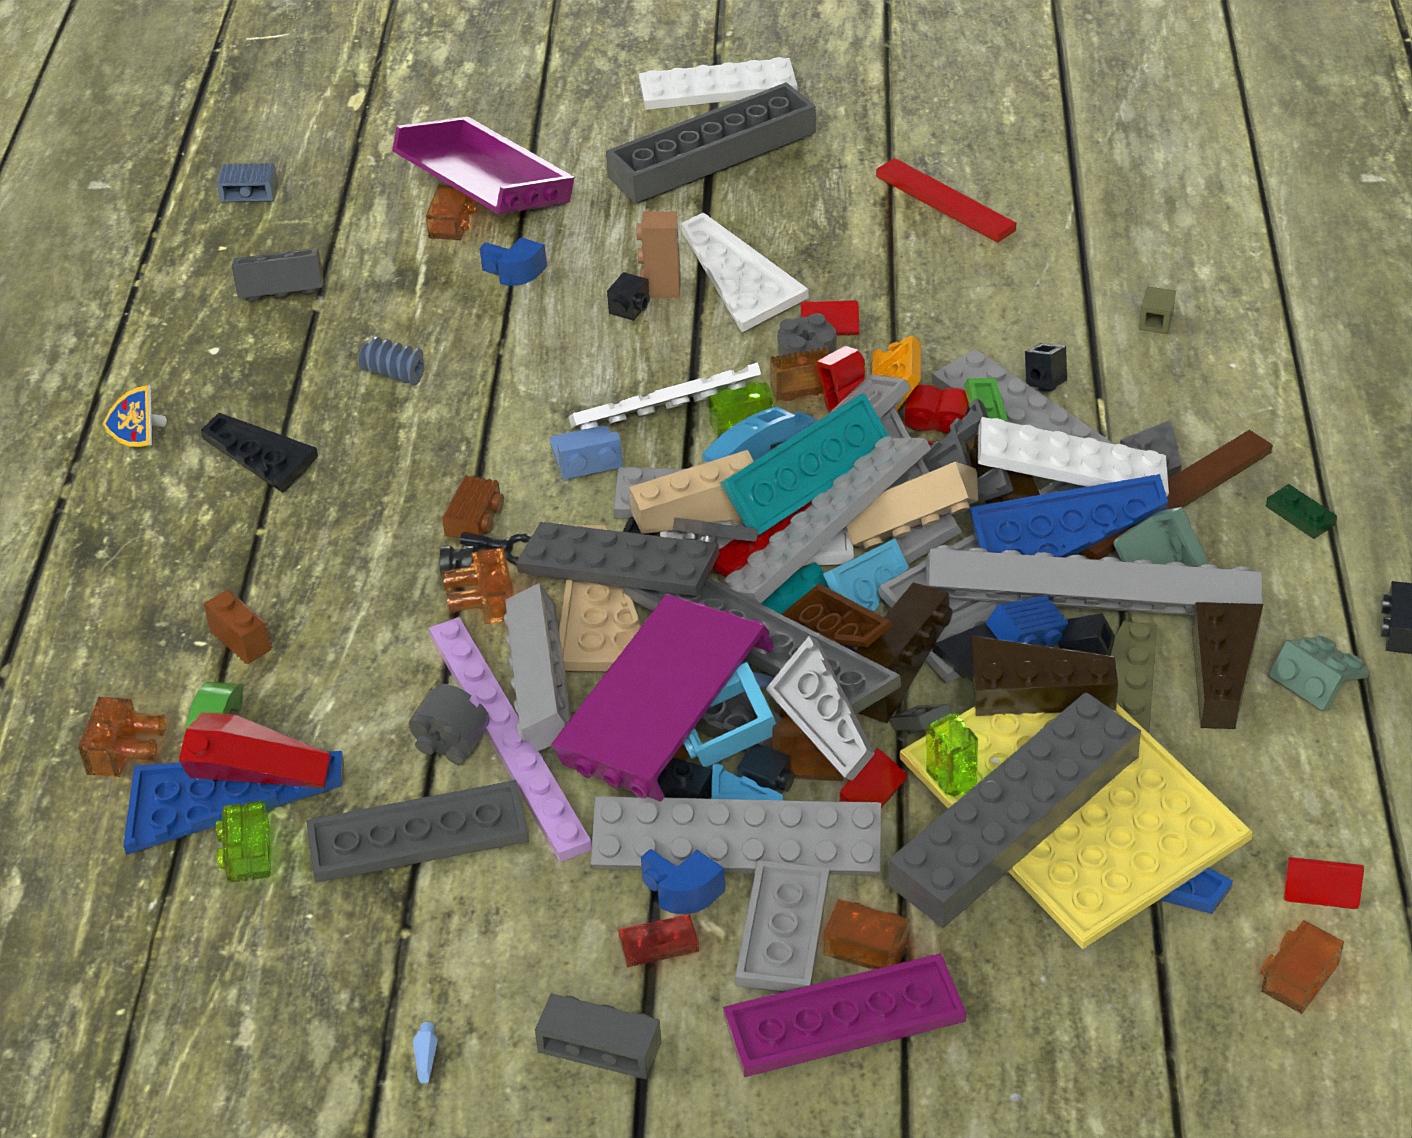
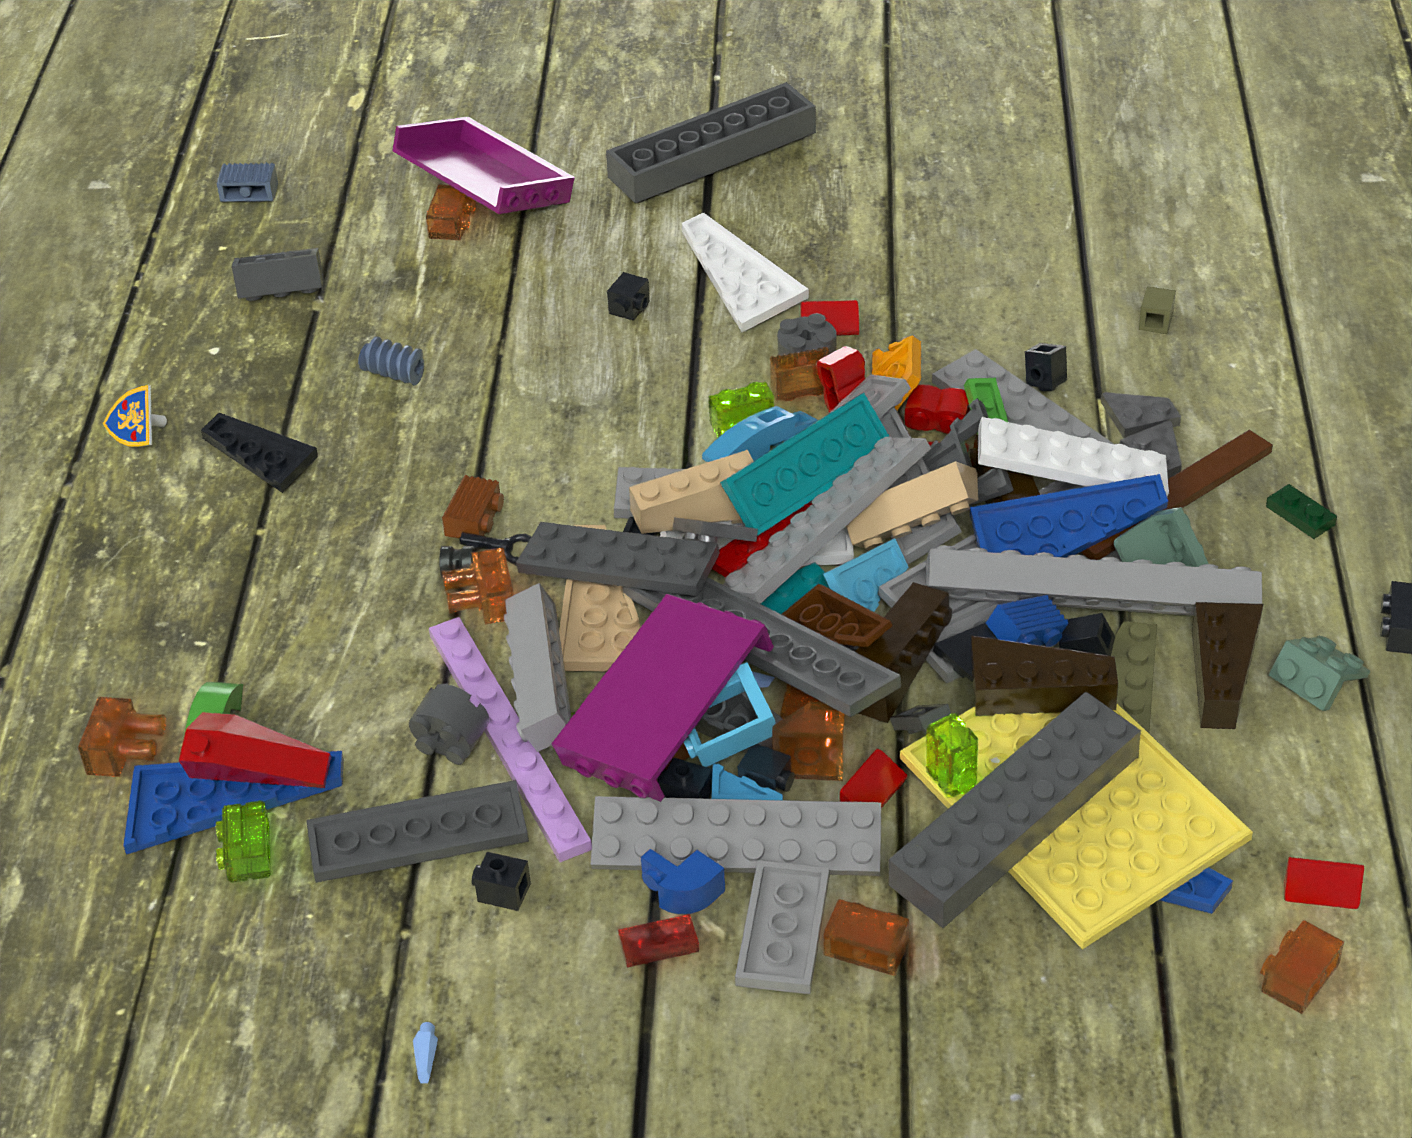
dark orange brick [204,590,272,664] -> none
blue brick [480,237,547,286] -> none
dark grey brick [535,993,662,1080] -> none
medium blue bracket [550,426,623,480] -> none
white wing [568,363,761,430] -> none
medium nougat brick [636,211,681,298] -> none
white plate [639,57,797,110] -> none
magenta plate [723,953,966,1077] -> none
wing [766,636,875,781] -> none
red tile [876,158,1017,243] -> none
none -> black brick [471,852,531,911]
none -> flat silver wing [1101,392,1181,438]

